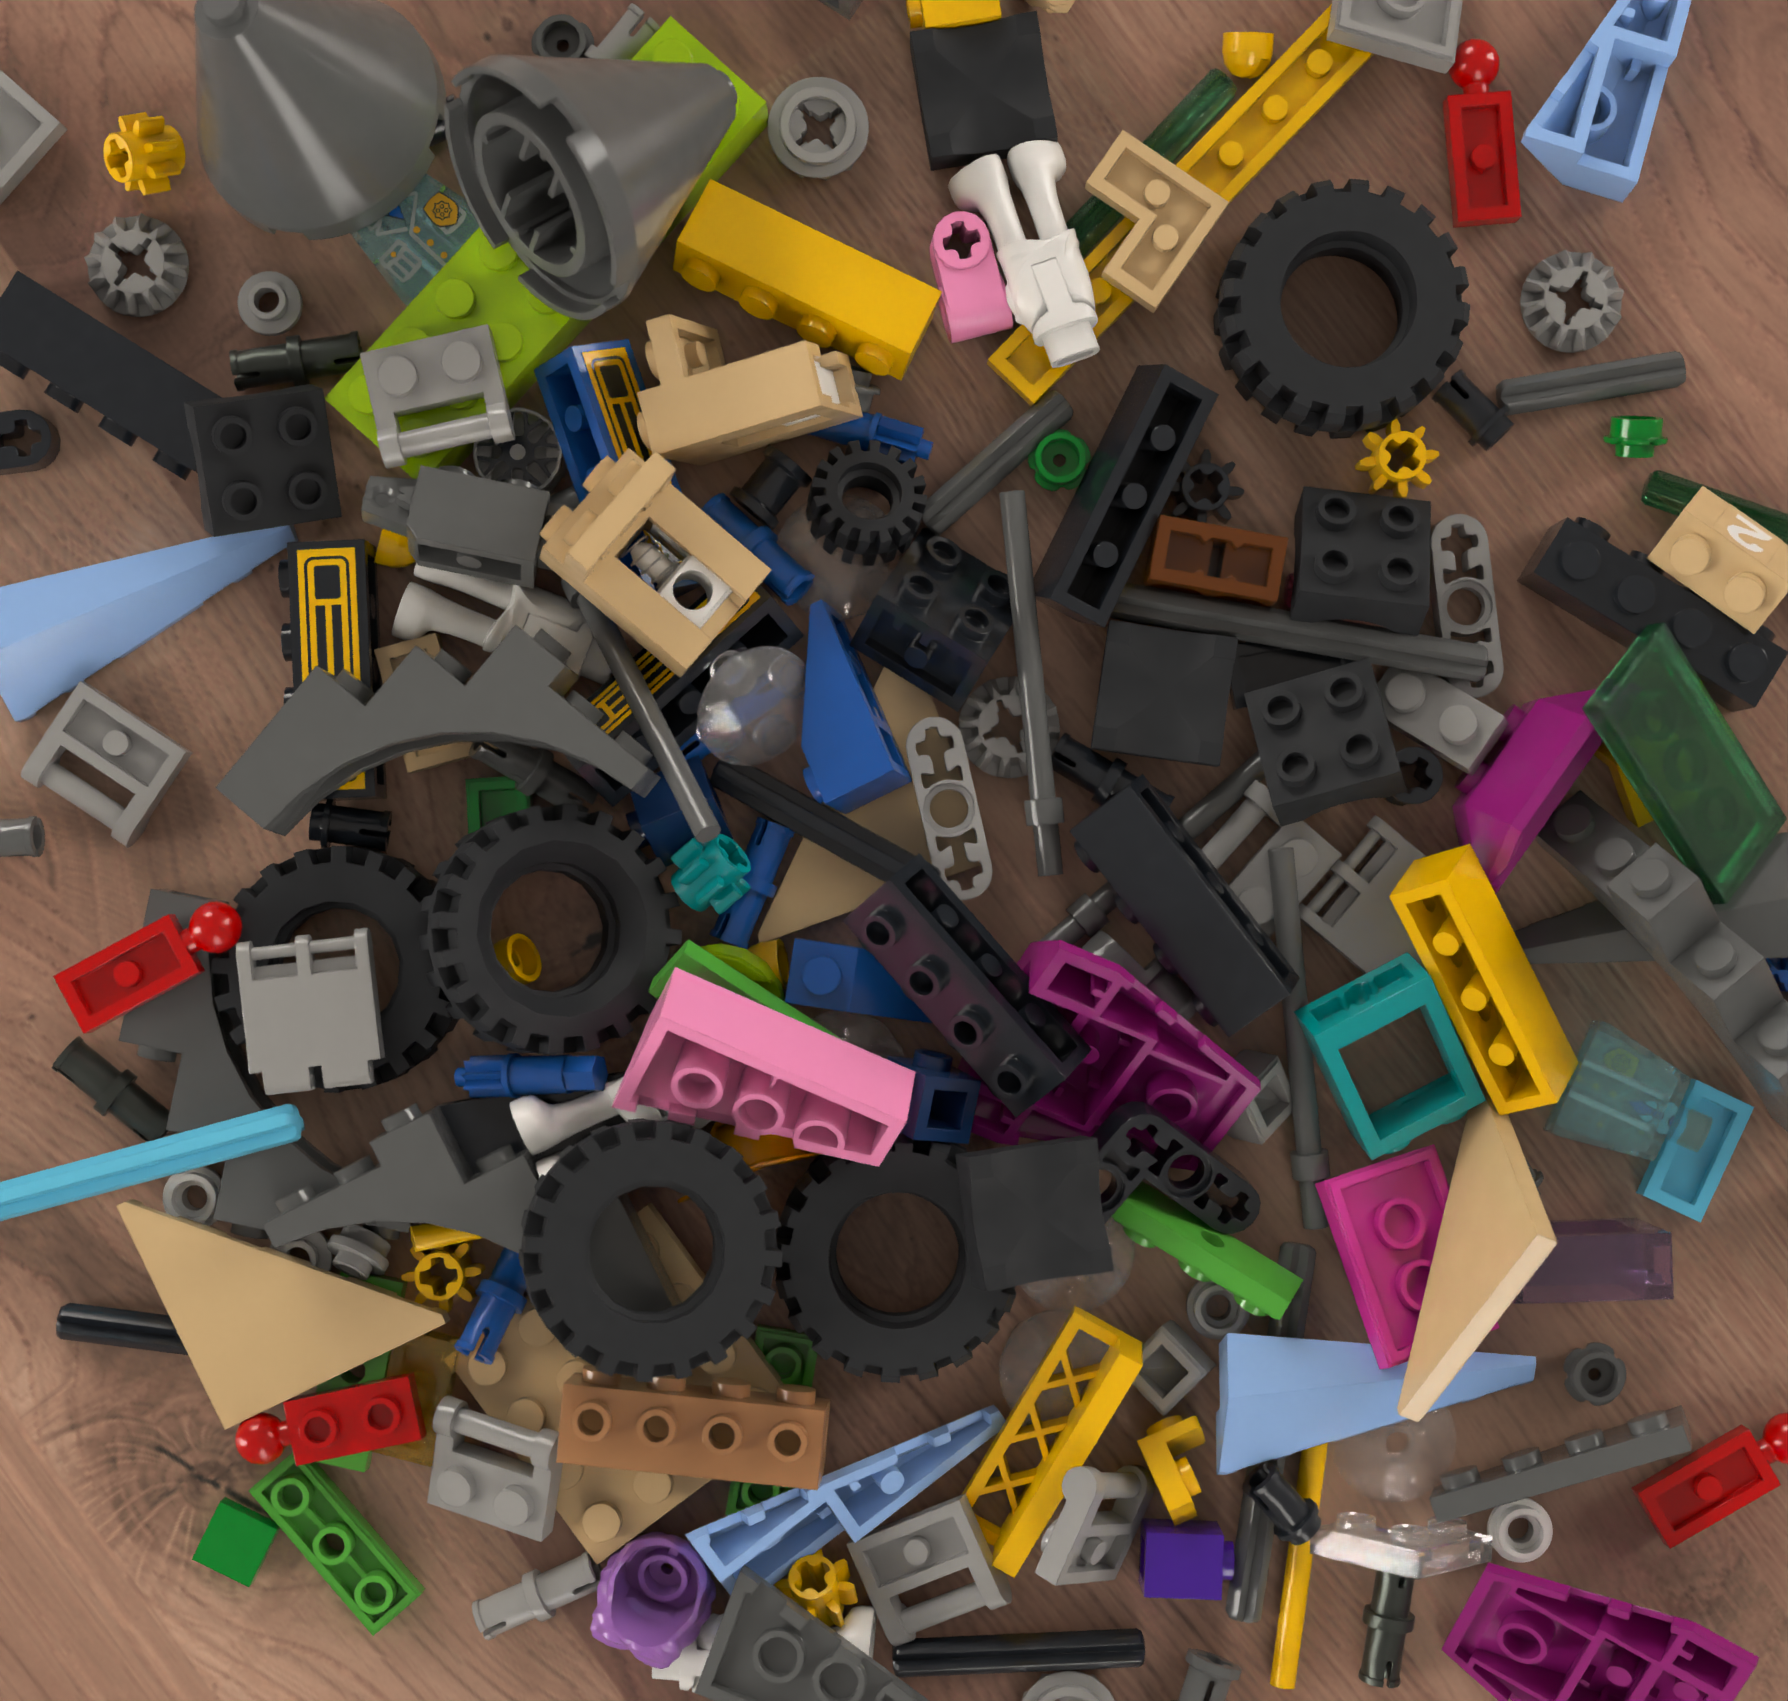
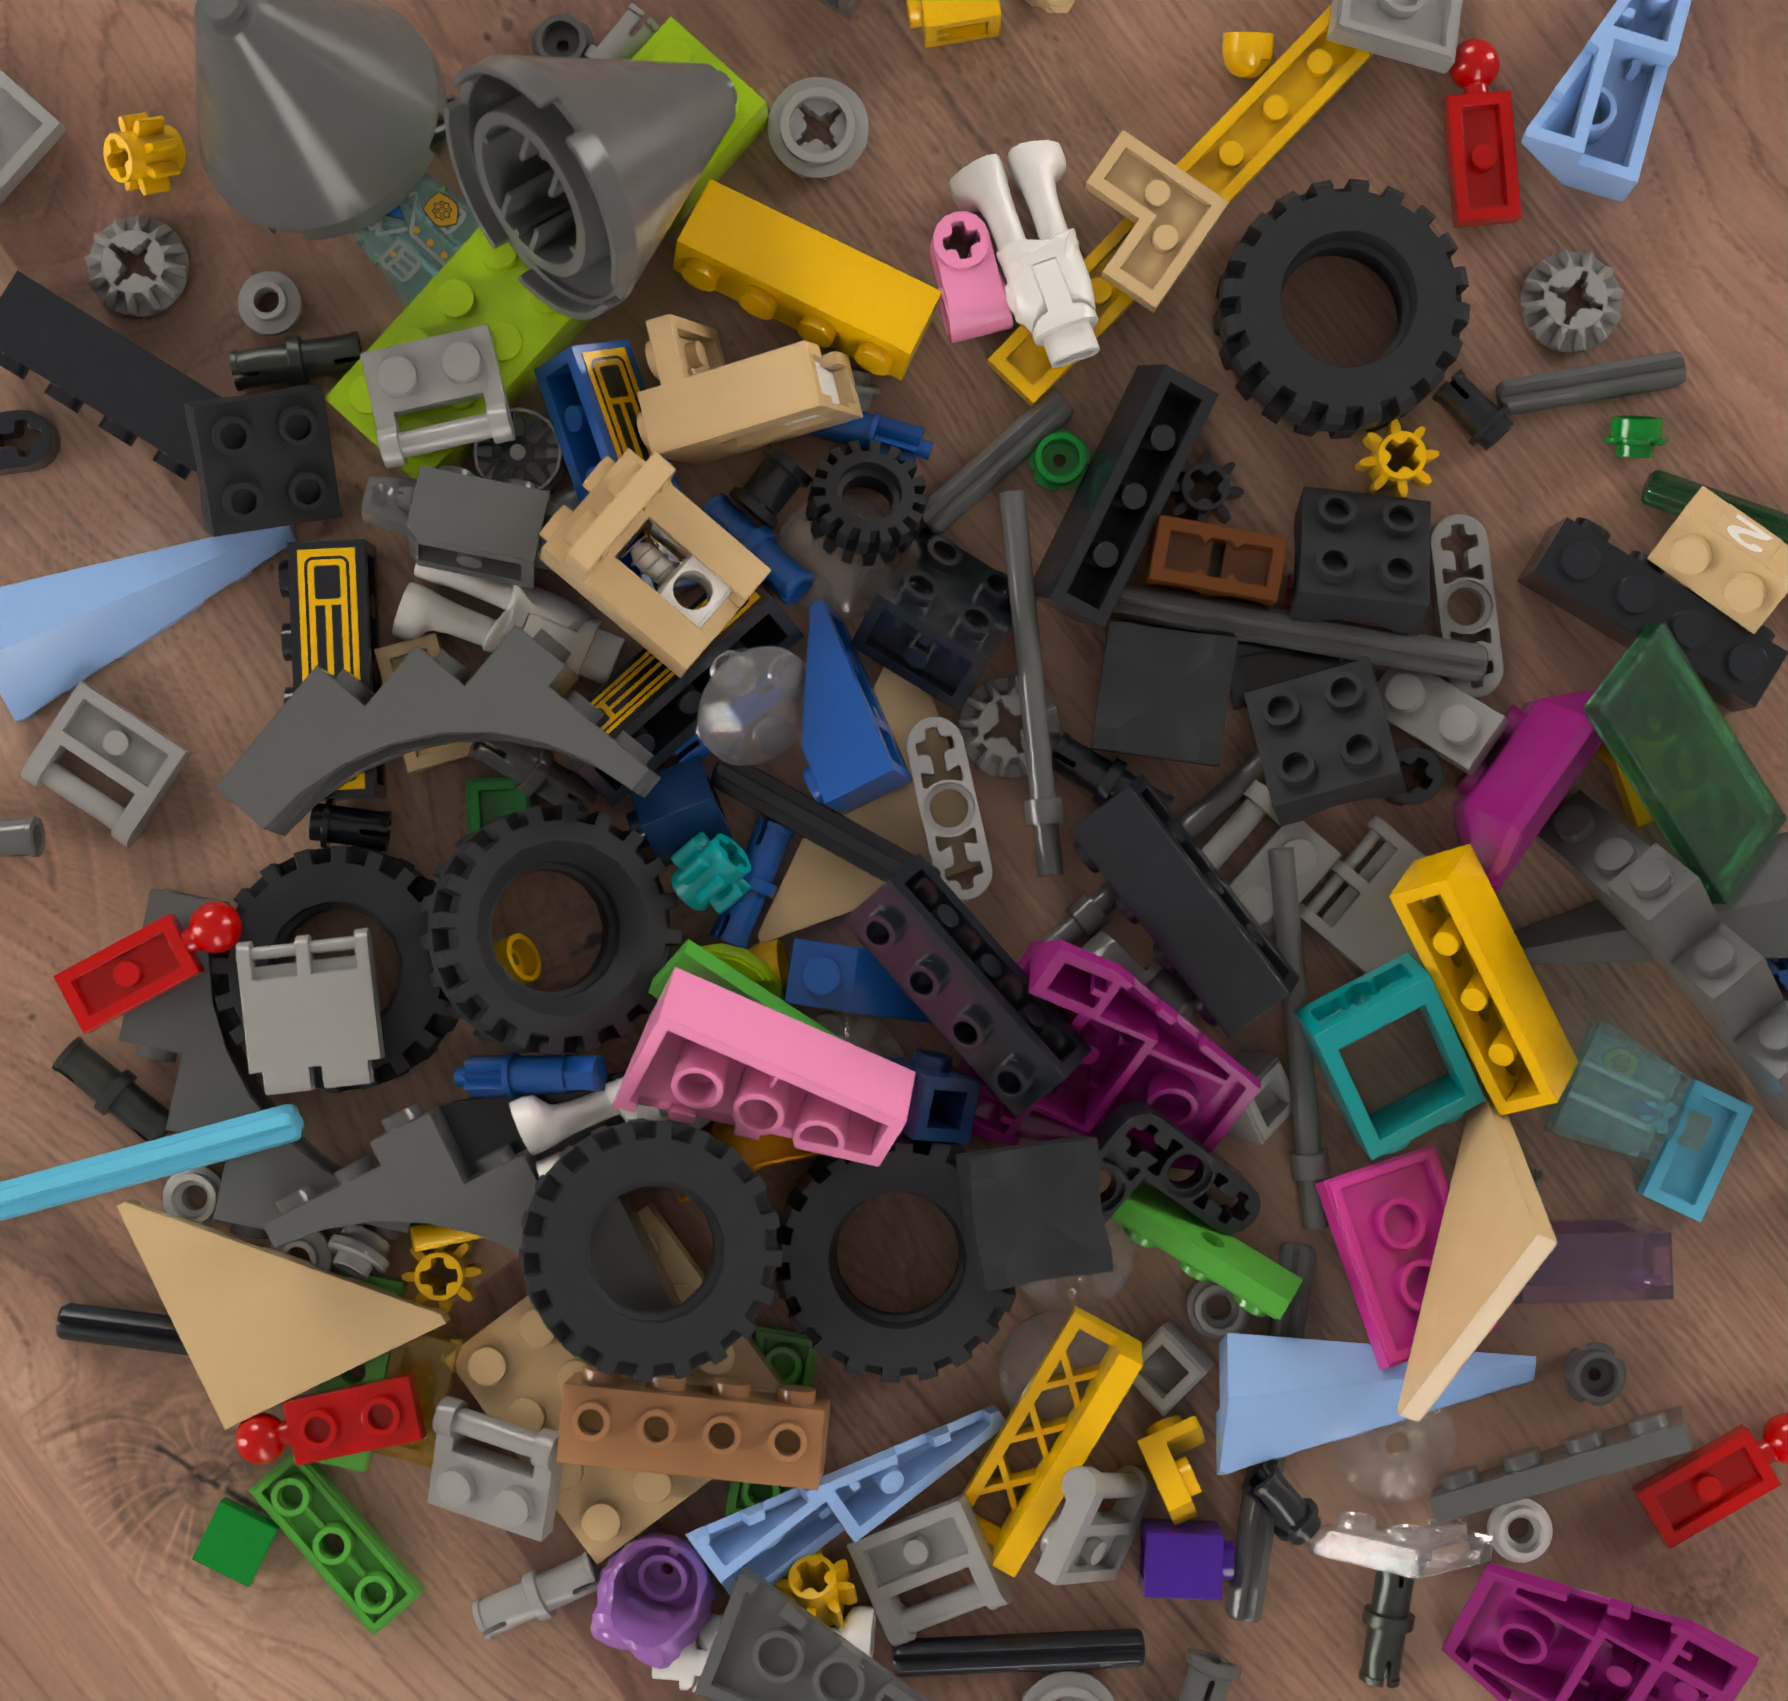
yellow hinge [374,528,415,568] -> none
blue pin [454,1247,527,1365] -> none
dark grey bar [561,578,721,842] -> none
black brick [910,11,1058,171] -> none
clear green axle [1066,68,1237,257] -> none
yellow bar [1270,1443,1328,1690] -> none

